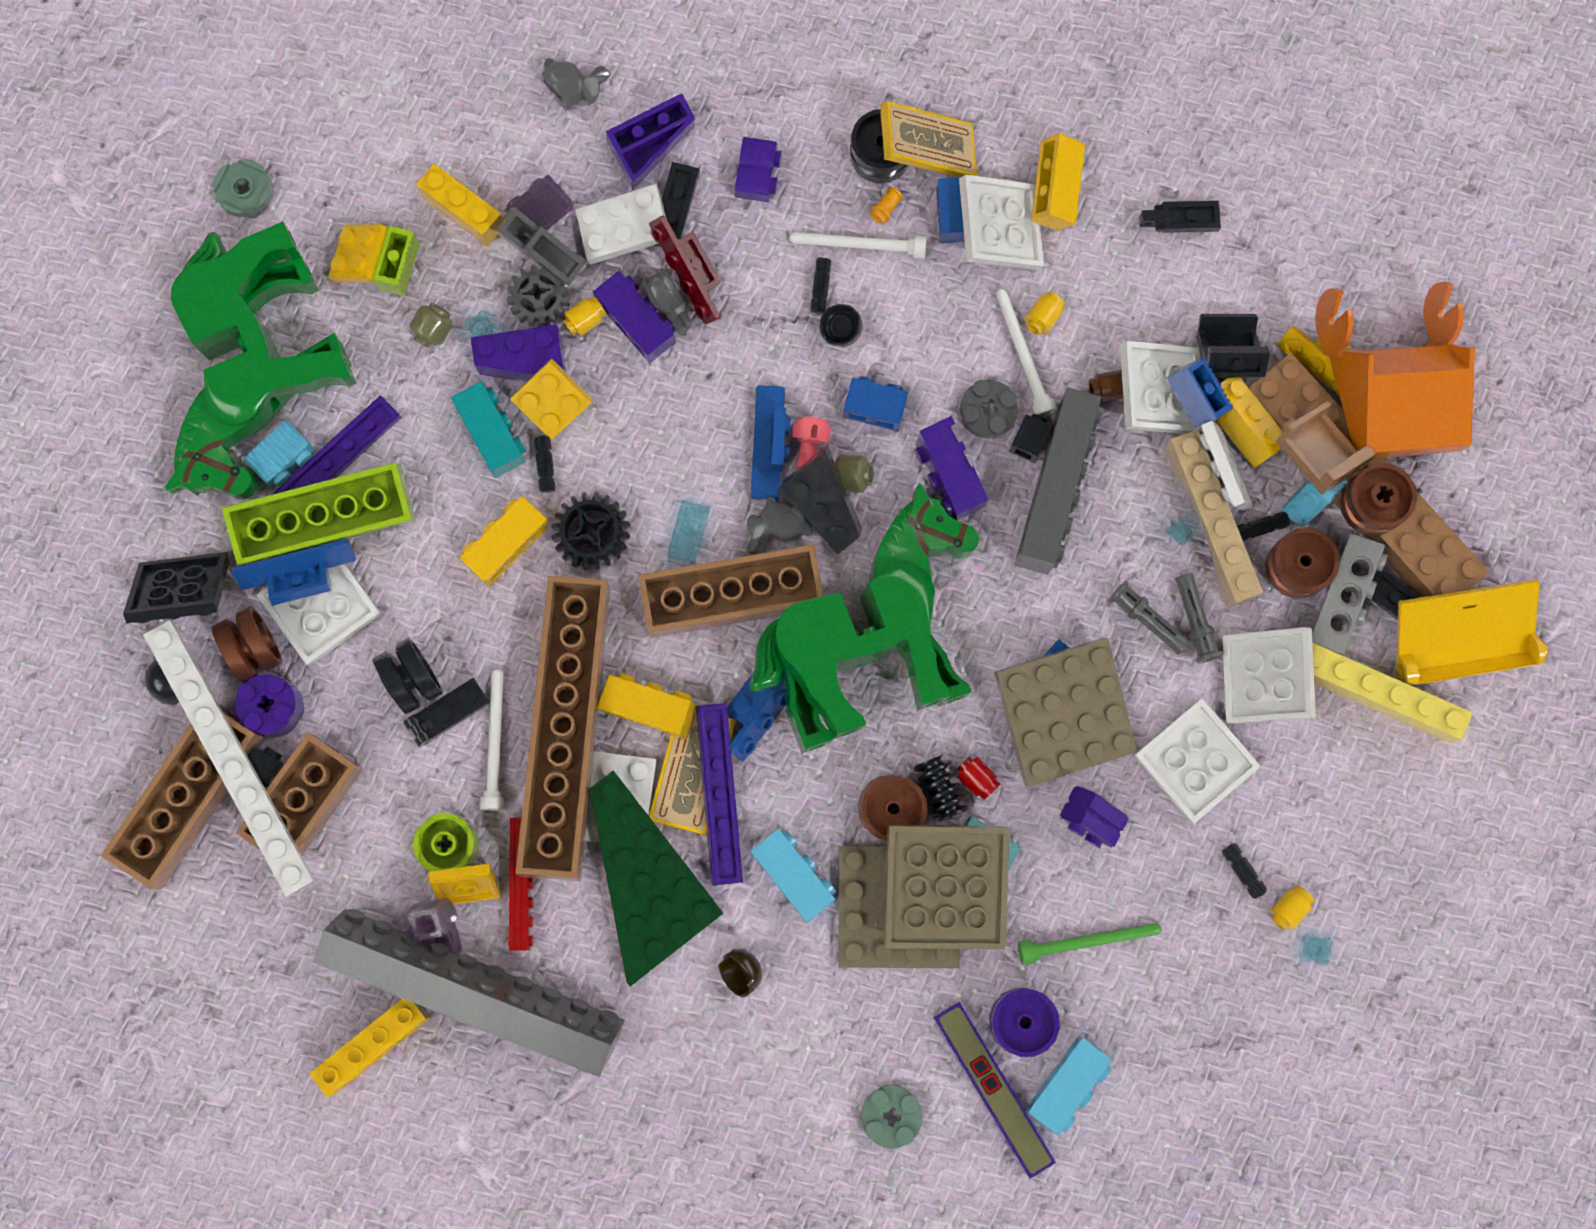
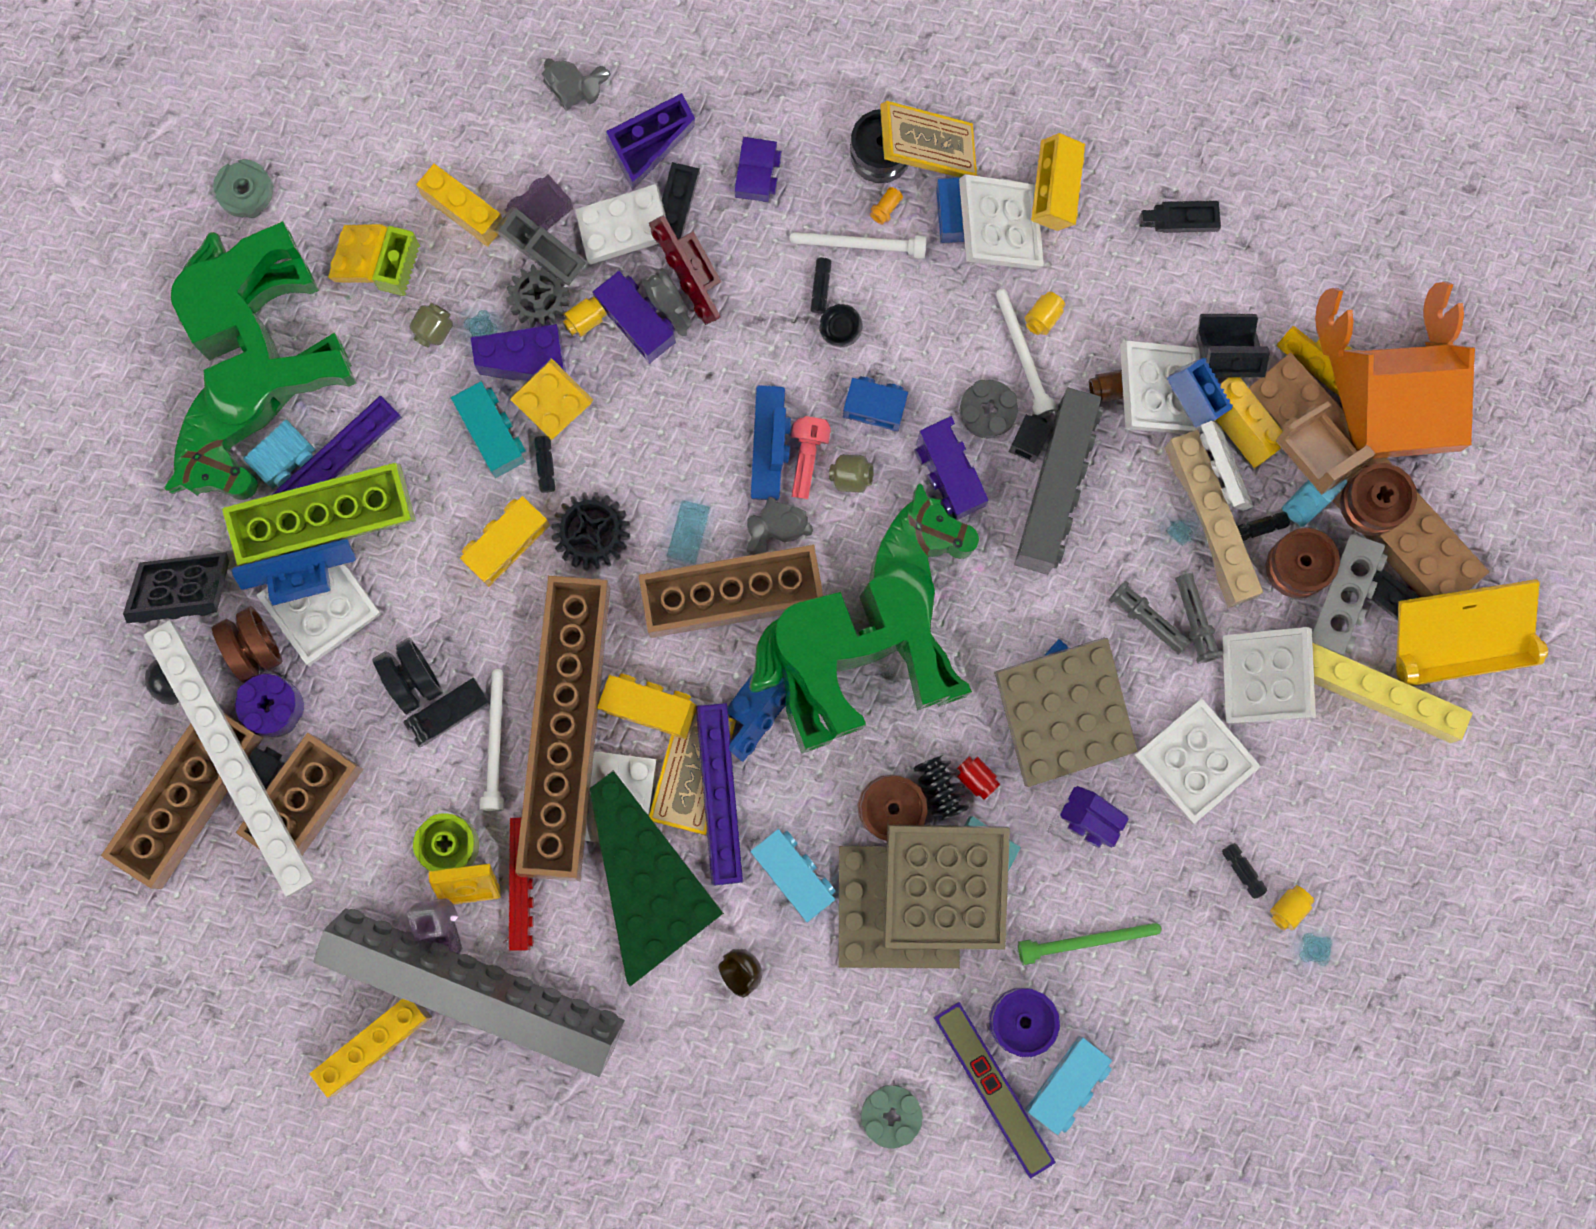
black wedge [780,444,862,555] -> none

